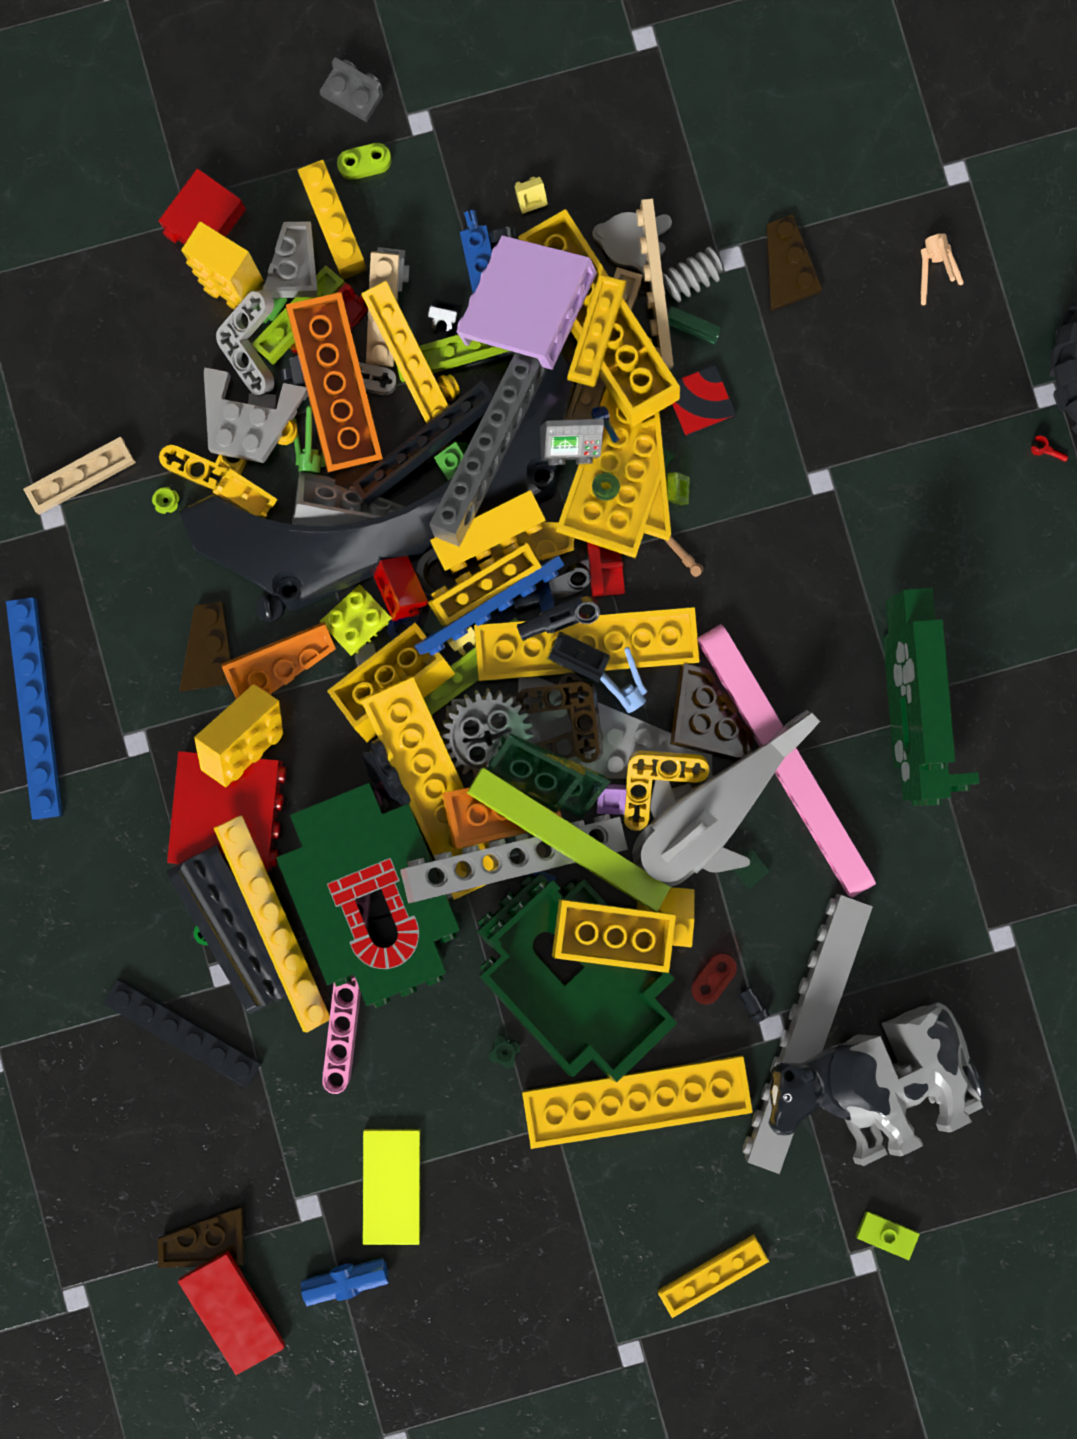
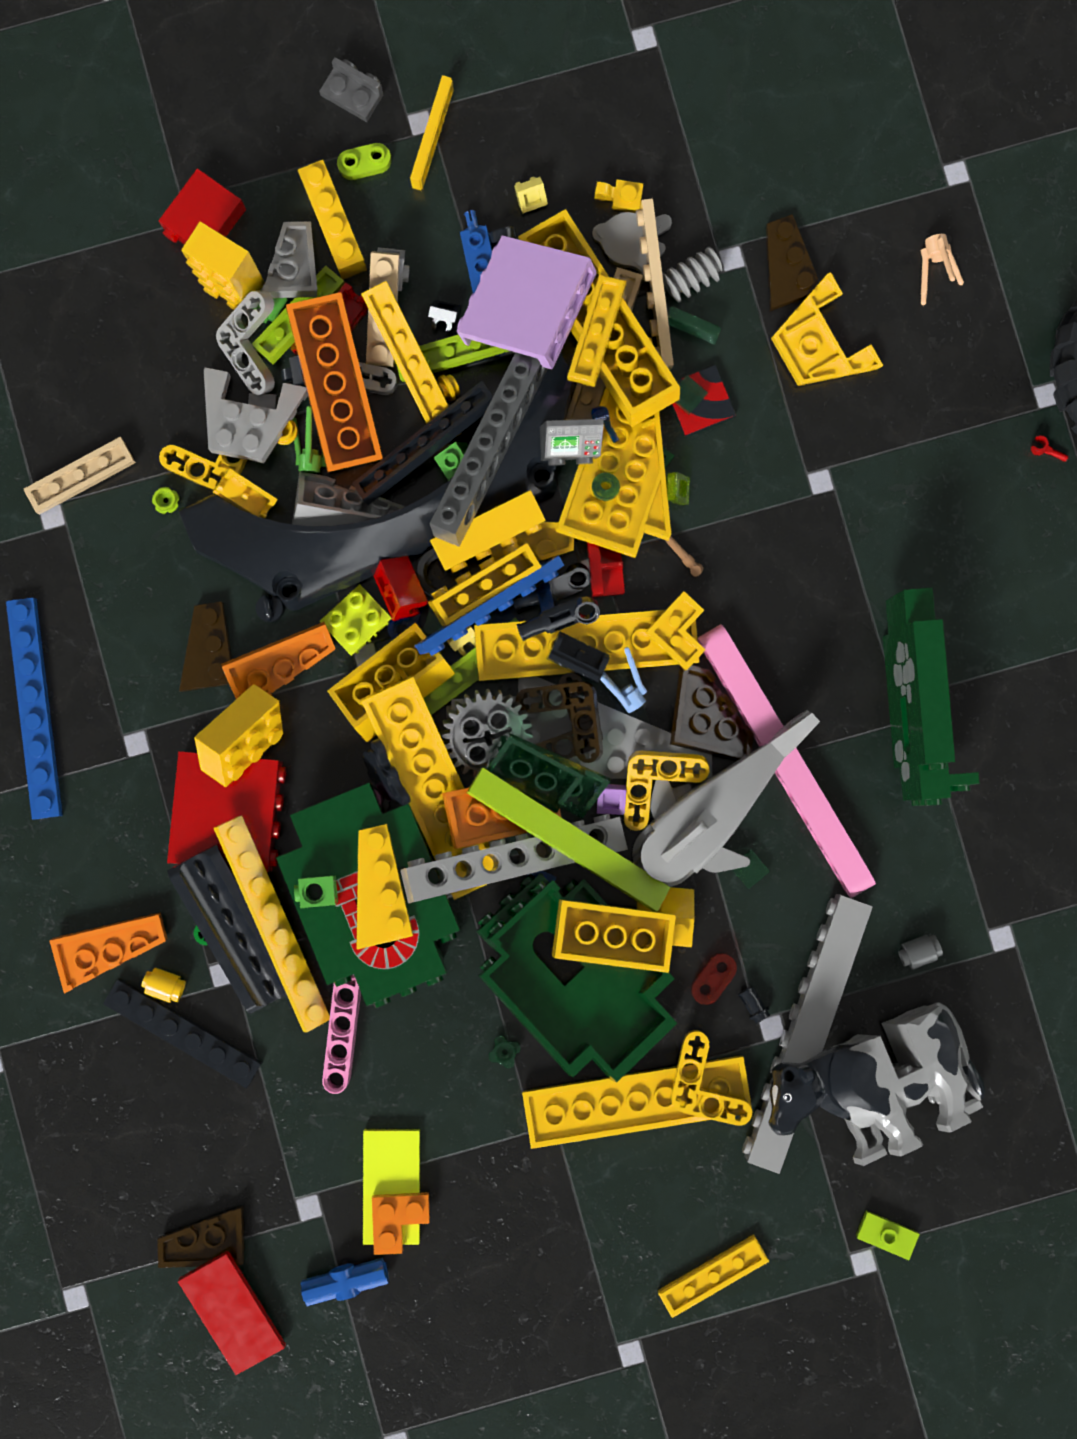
none -> orange wing [50,912,168,993]
none -> yellow brick [141,967,186,1003]
none -> bright green brick [294,875,338,908]
none -> yellow wing [357,824,413,949]
none -> orange plate [372,1192,430,1255]
none -> yellow tile [410,75,454,190]
none -> yellow plate [594,179,643,213]
none -> yellow plate [645,591,706,670]
none -> yellow beam [671,1030,752,1126]
none -> clear green tile [674,375,708,415]
none -> yellow wing [771,272,883,386]
none -> dark grey brick [898,934,943,970]

